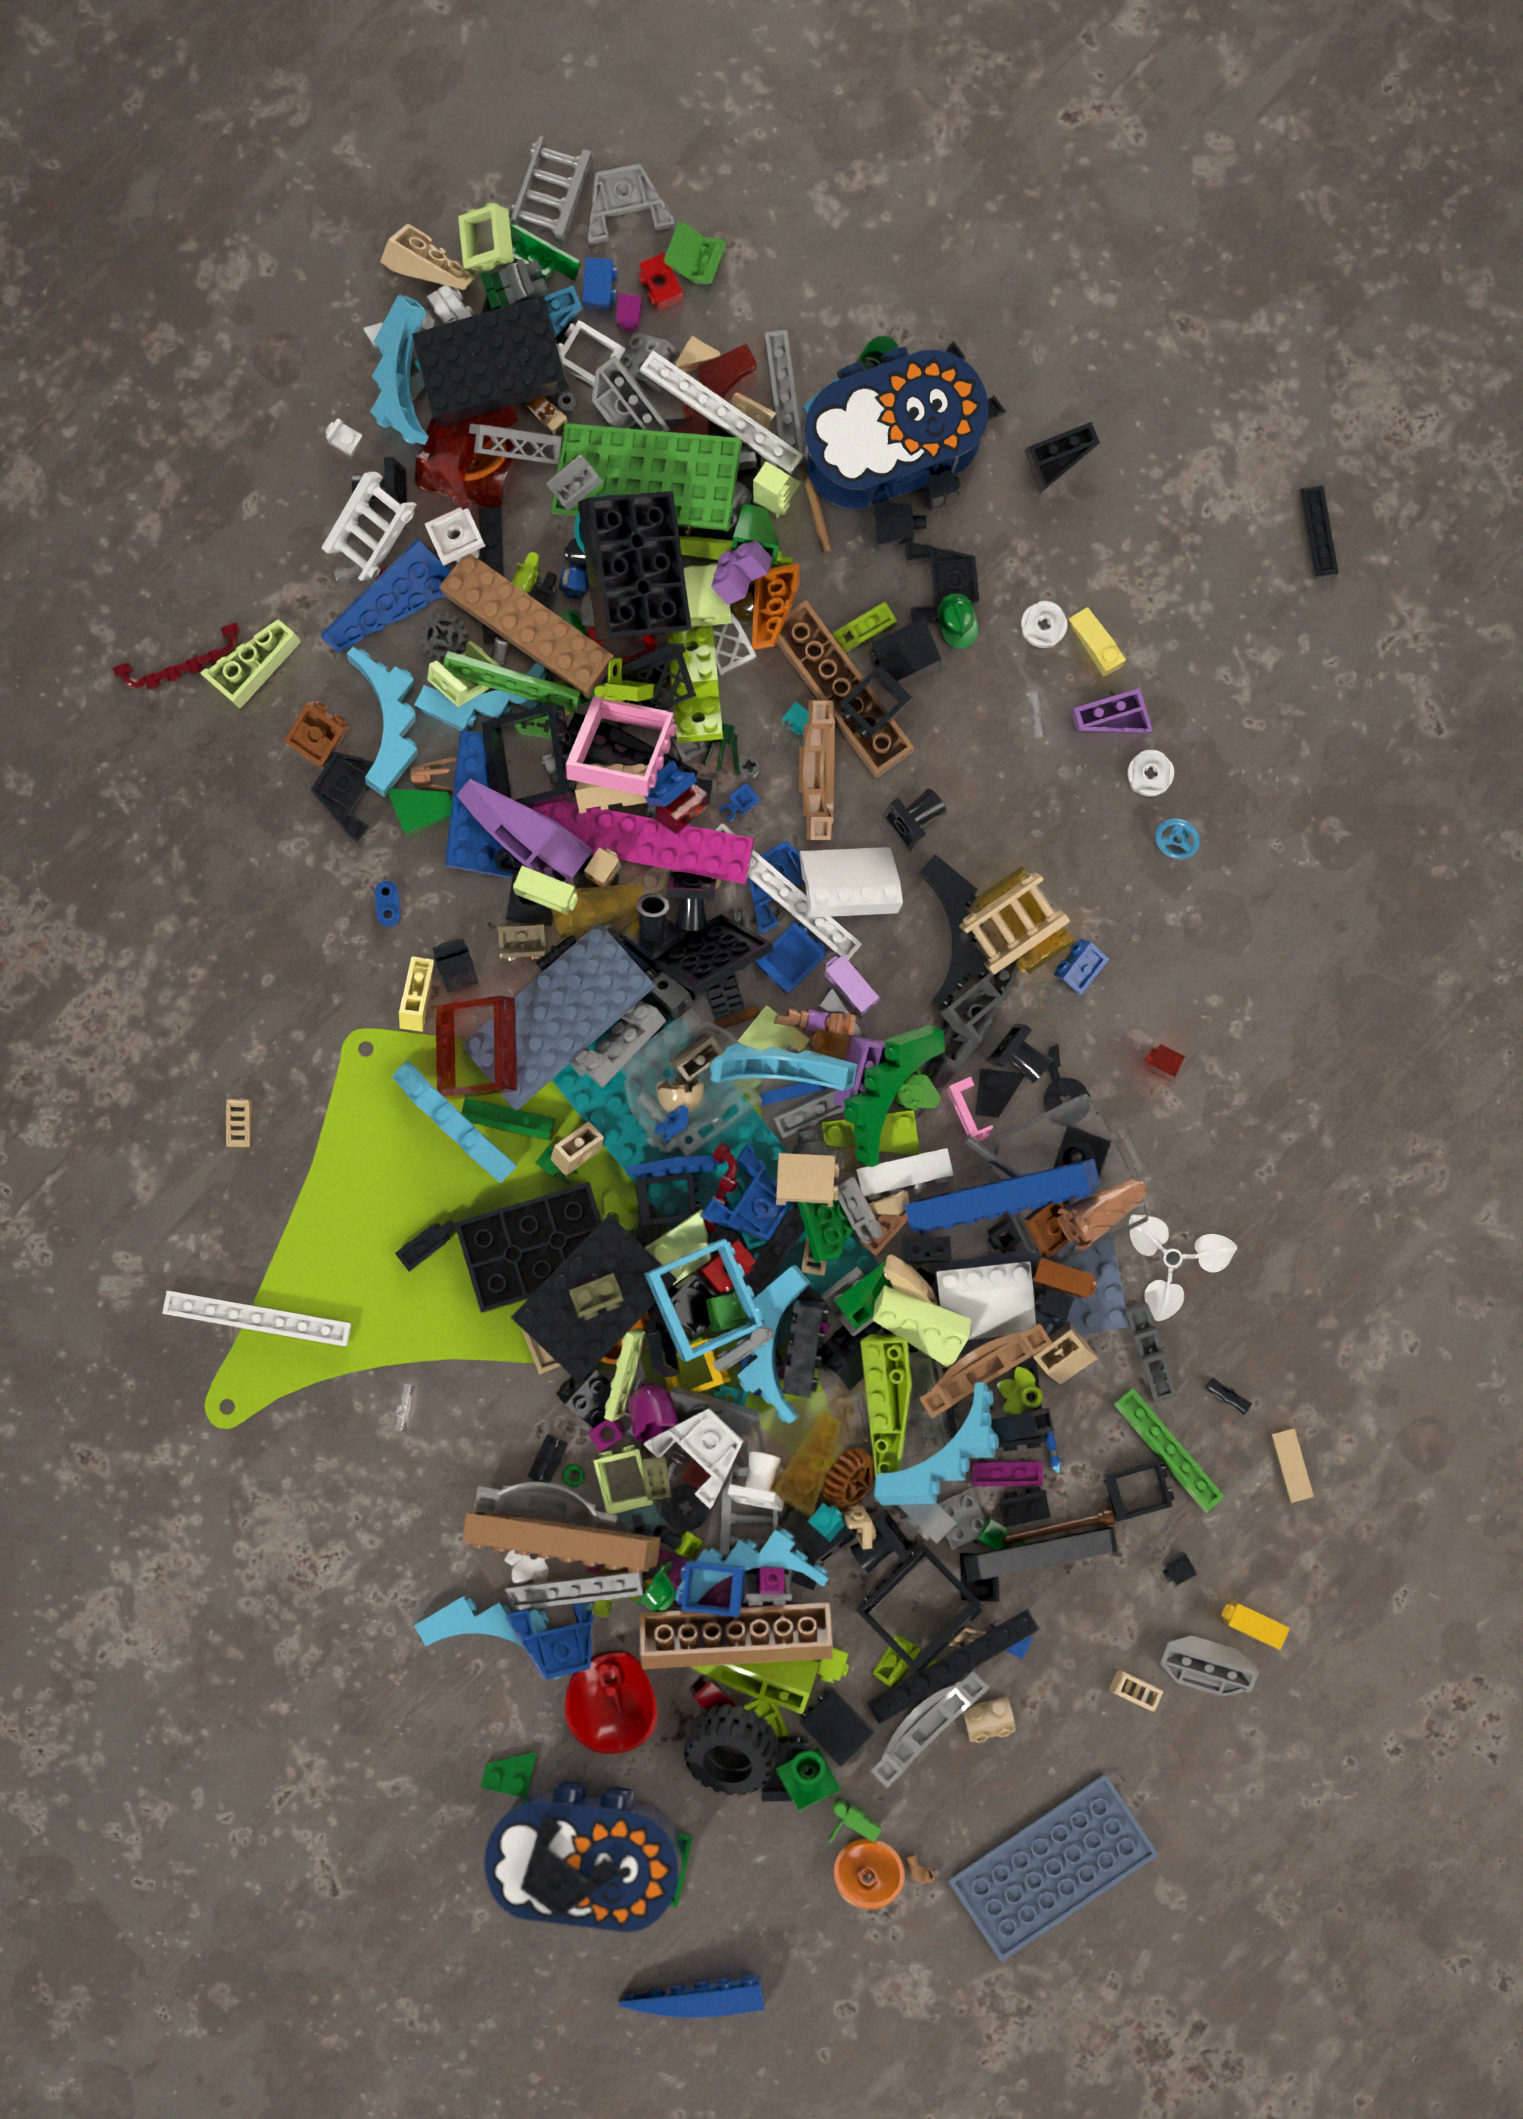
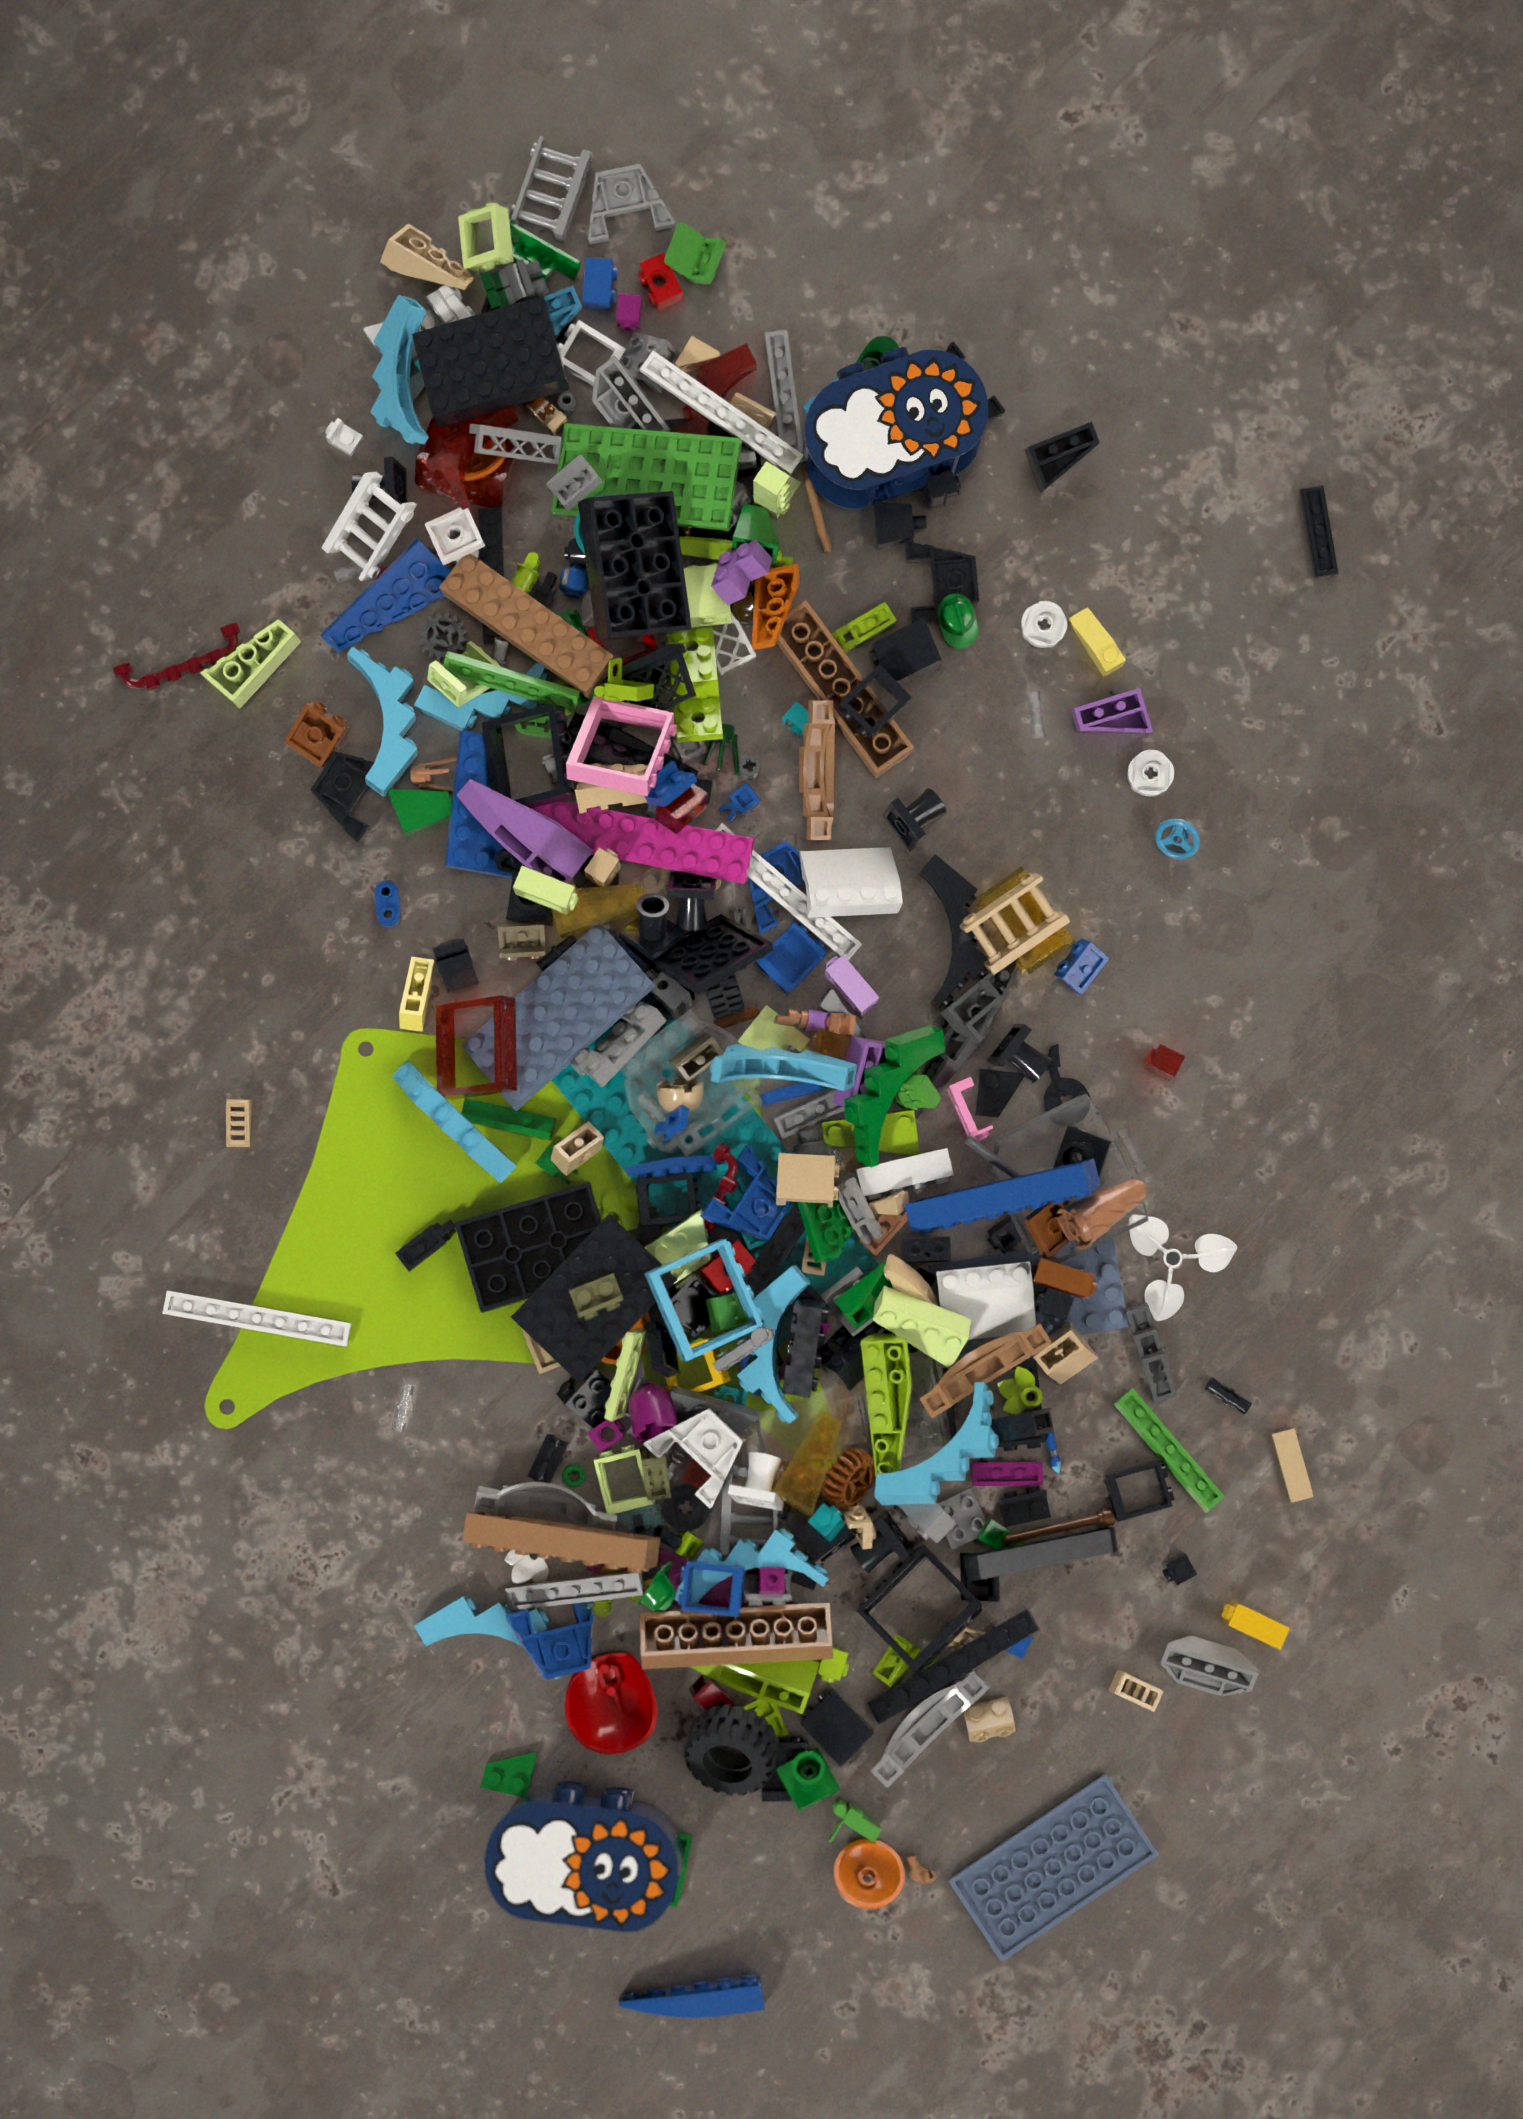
black wing [520,1813,622,1918] -> none

